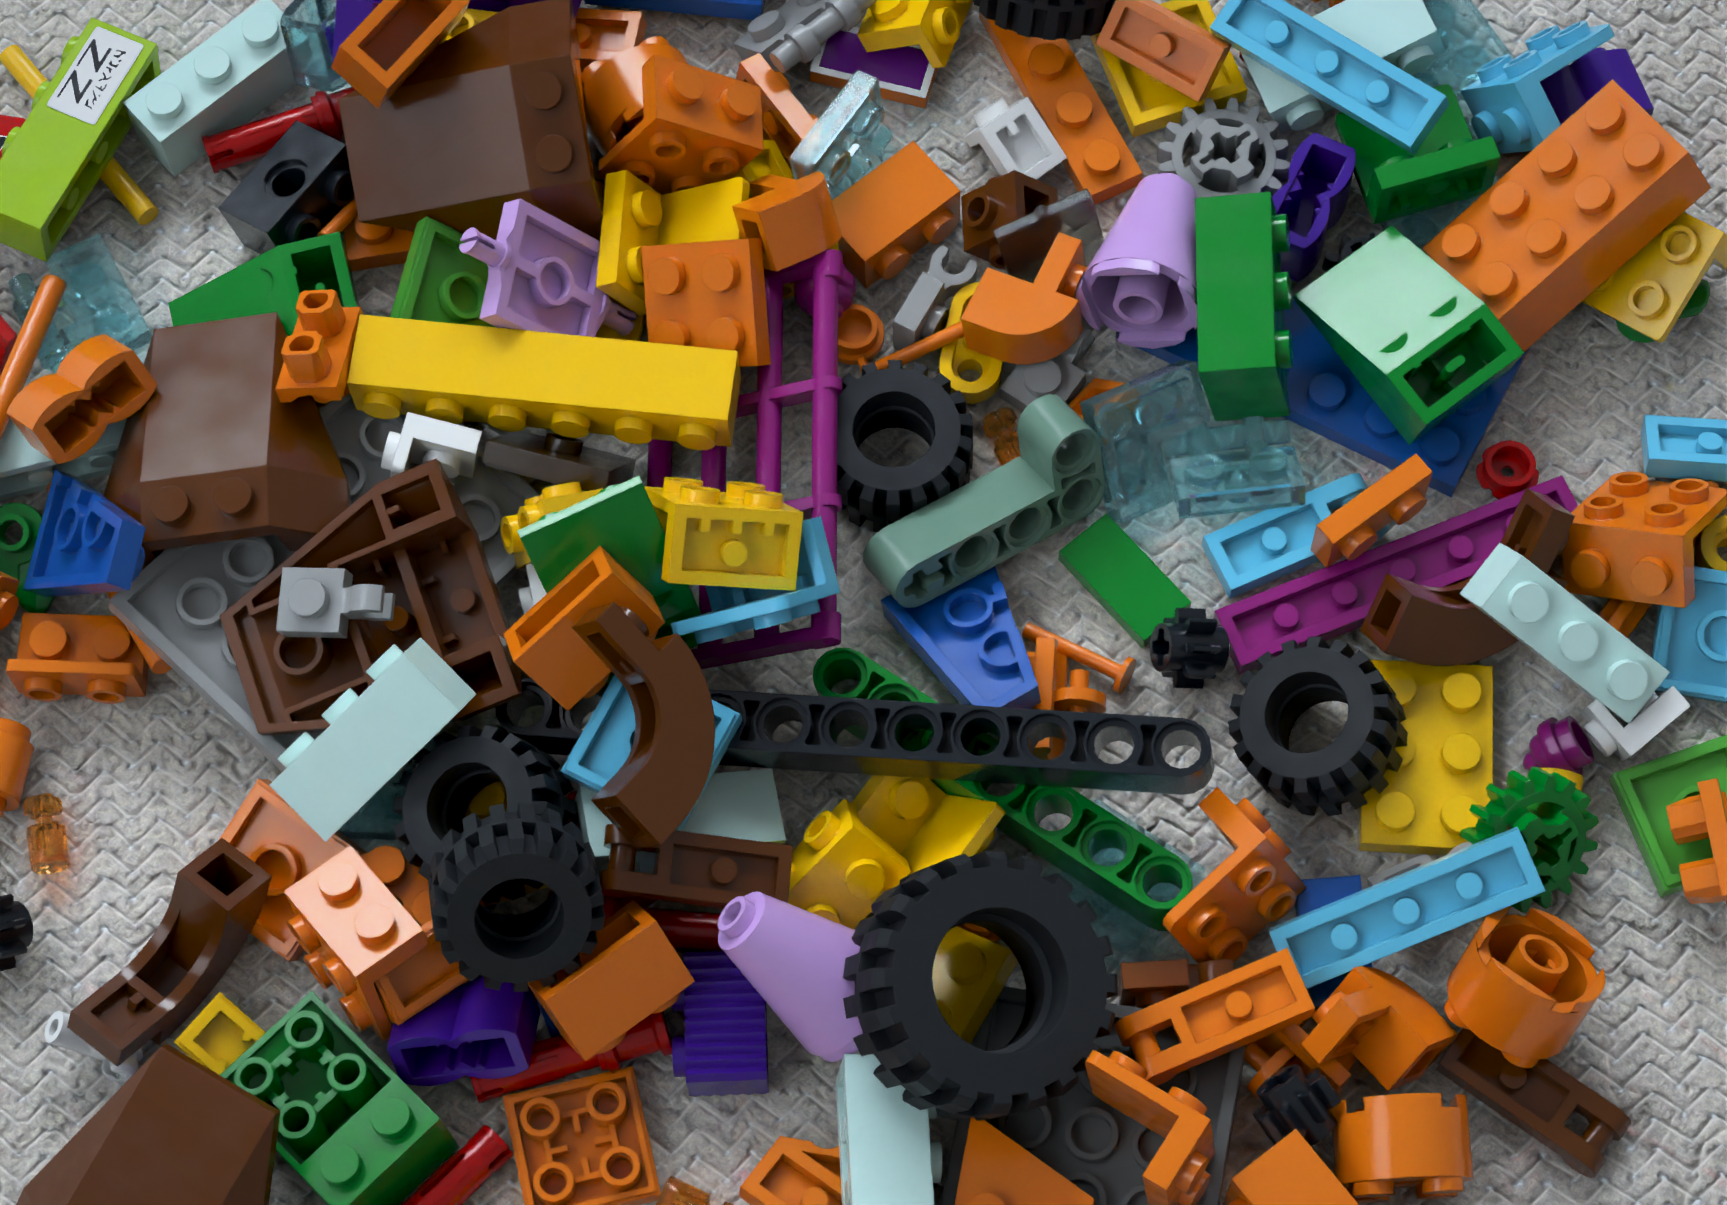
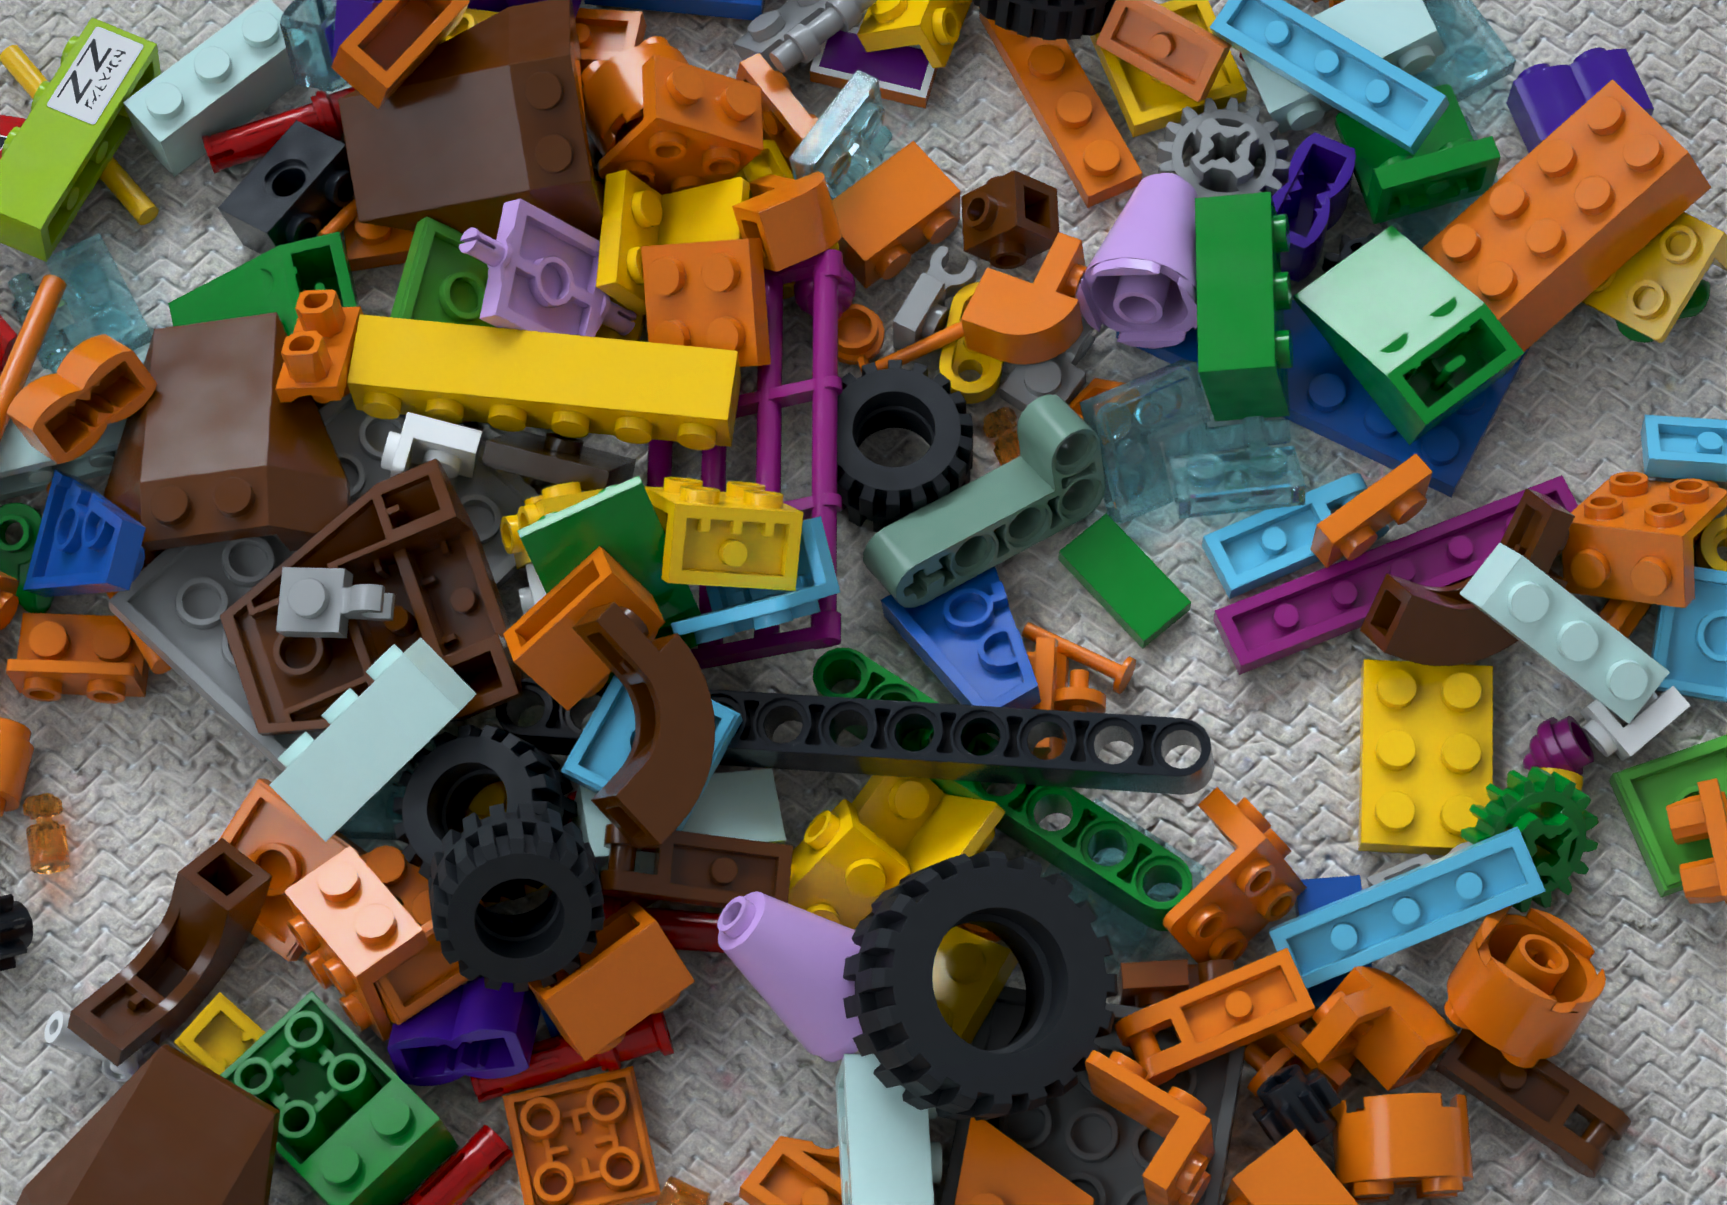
dark purple brick [672,951,769,1097] -> none
white bracket [963,97,1067,180] -> none
clear smoke piece [993,188,1104,283] -> none
black gear [1150,608,1229,689] -> none
black tyre [1228,637,1408,816] -> none
medium azure bracket [1460,20,1615,154] -> none
red plate [1476,440,1539,500] -> none

